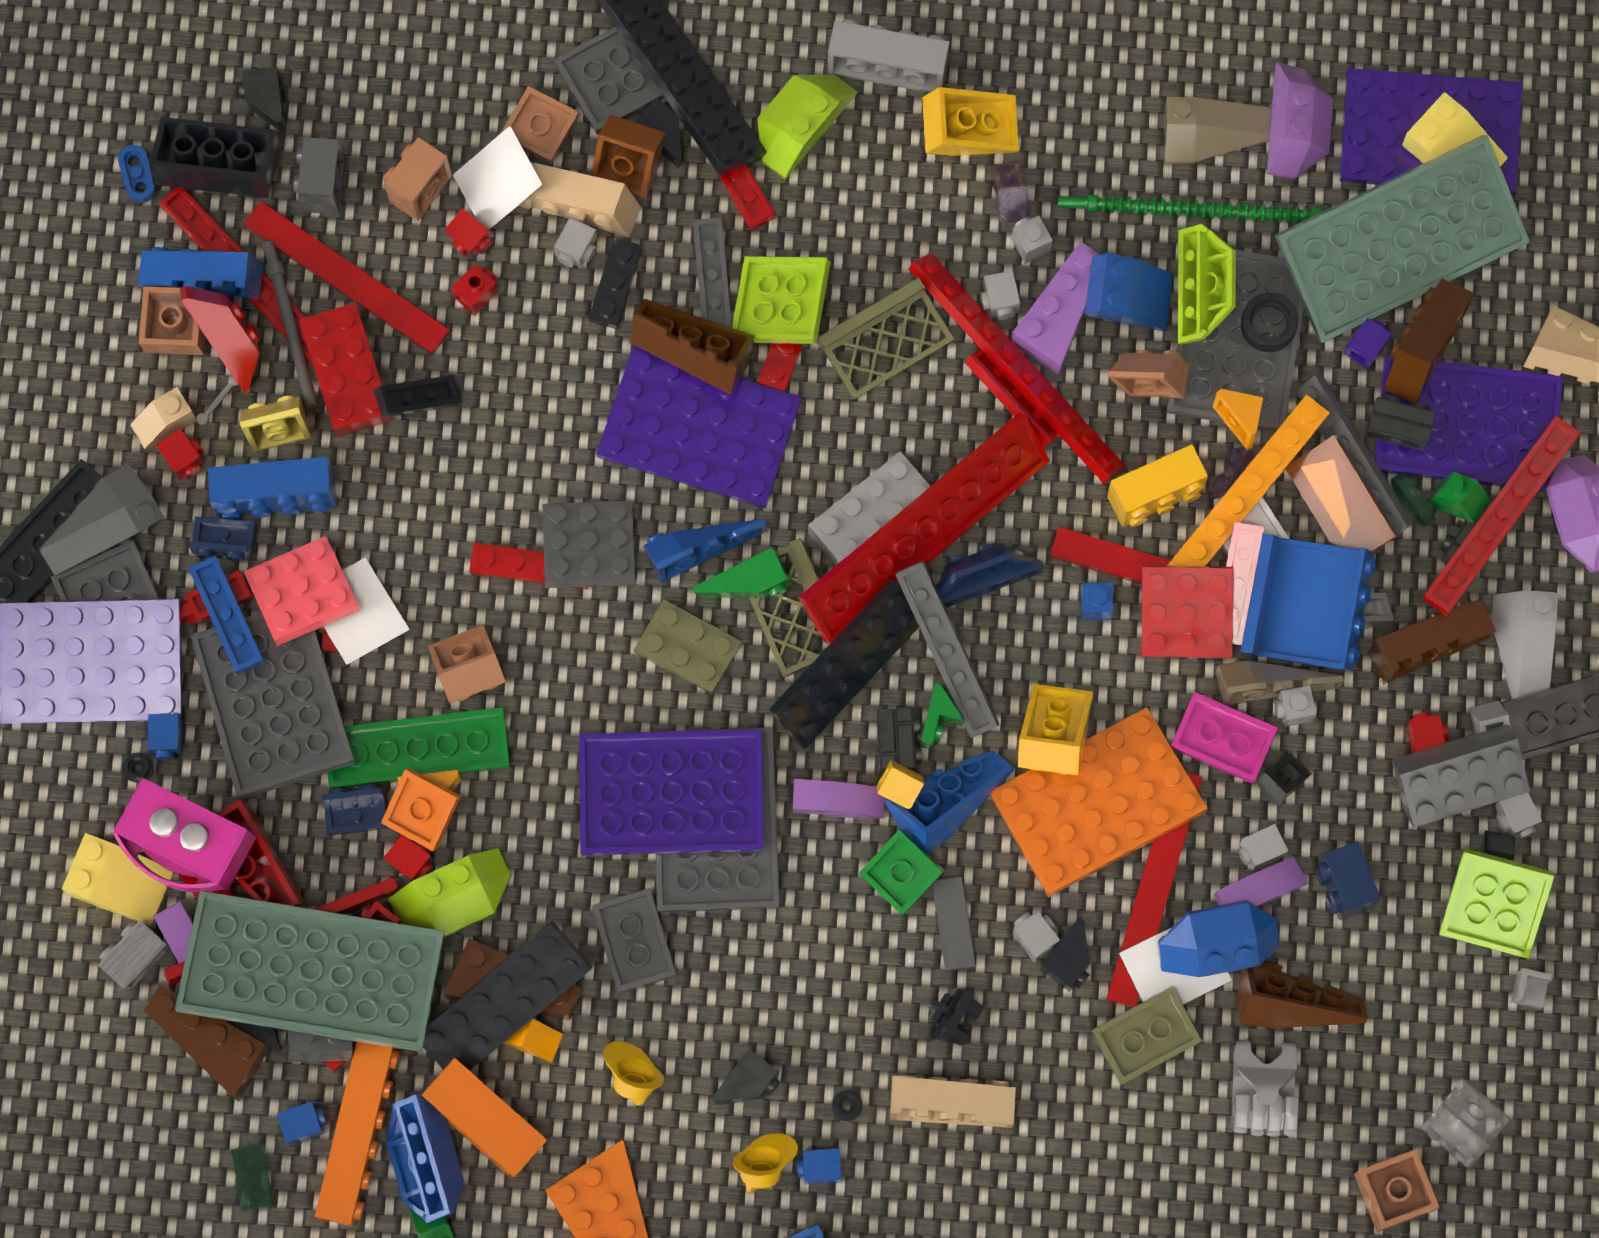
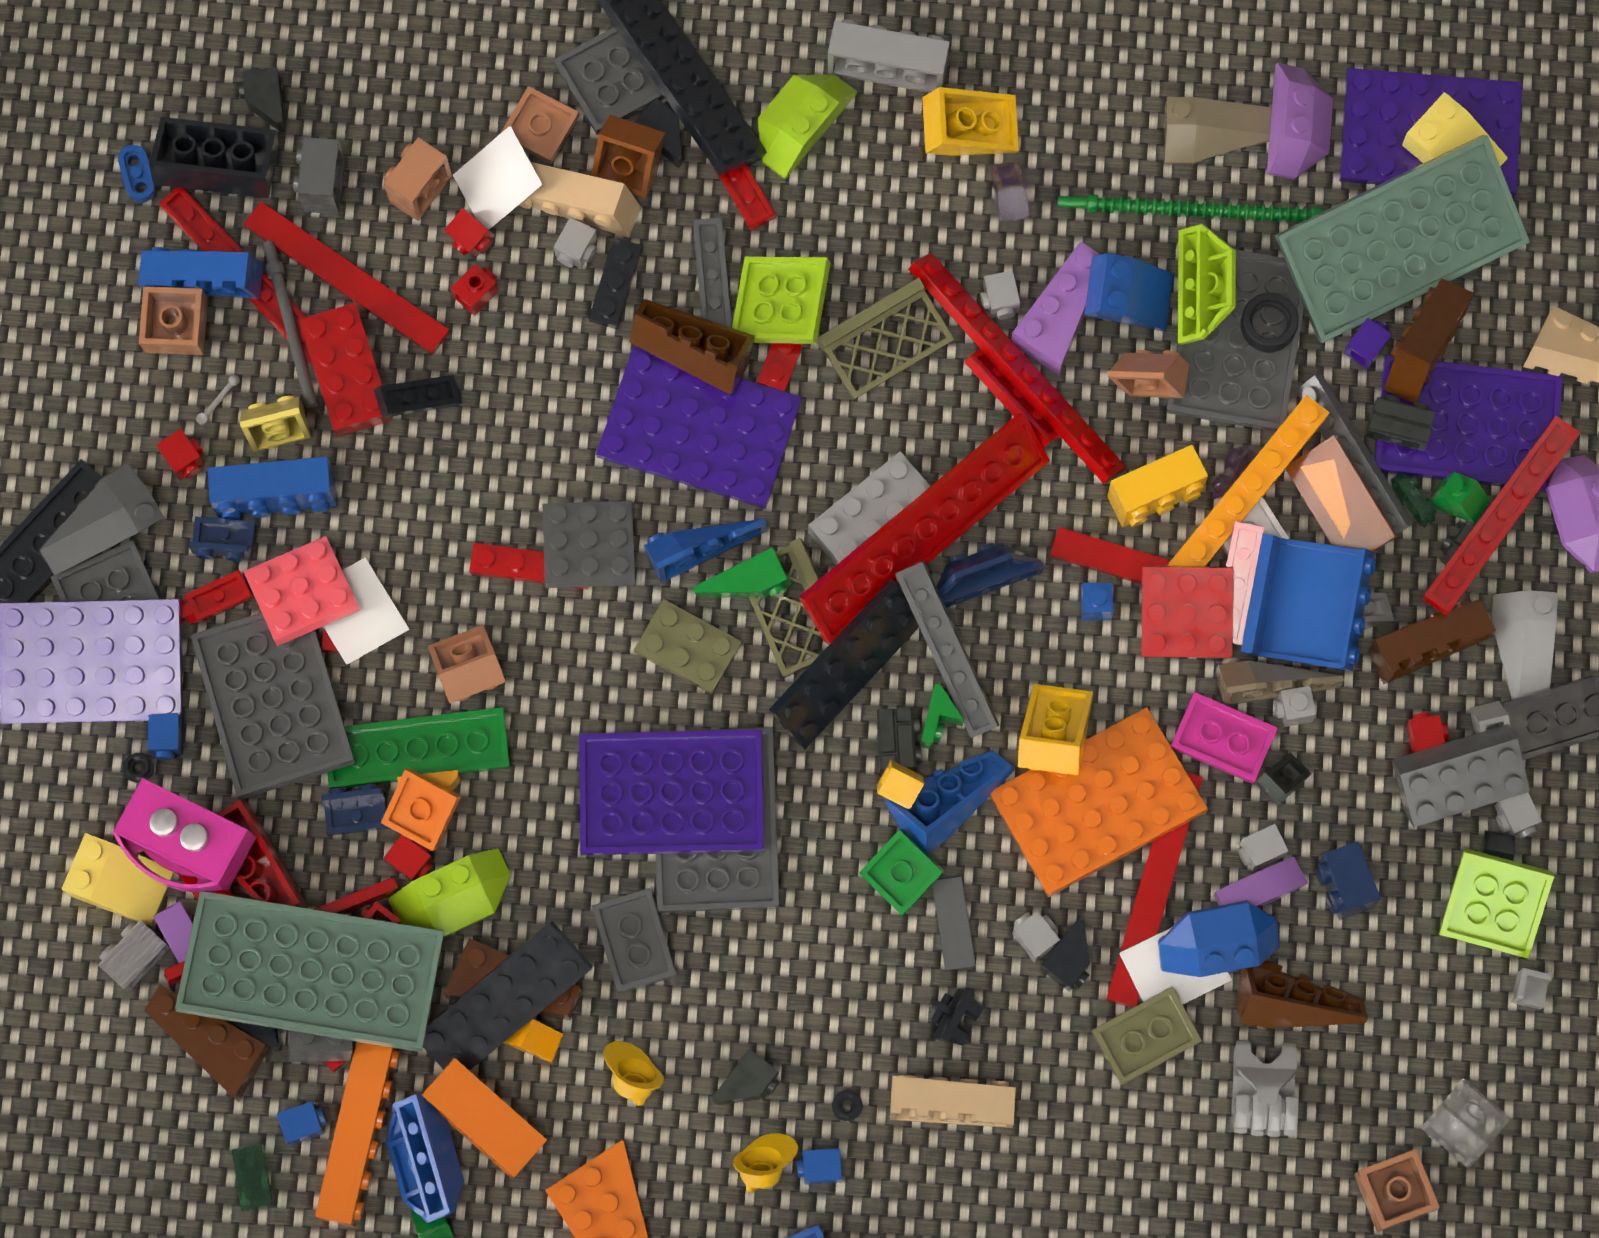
tan slope [131,387,196,450] -> none
wedge [180,286,260,393] -> none
blue plate [188,556,264,675] -> none
medium lavender slope [793,779,885,819] -> none
light grey brick [1011,216,1053,264] -> none
light orange slope [1213,389,1263,451] -> none

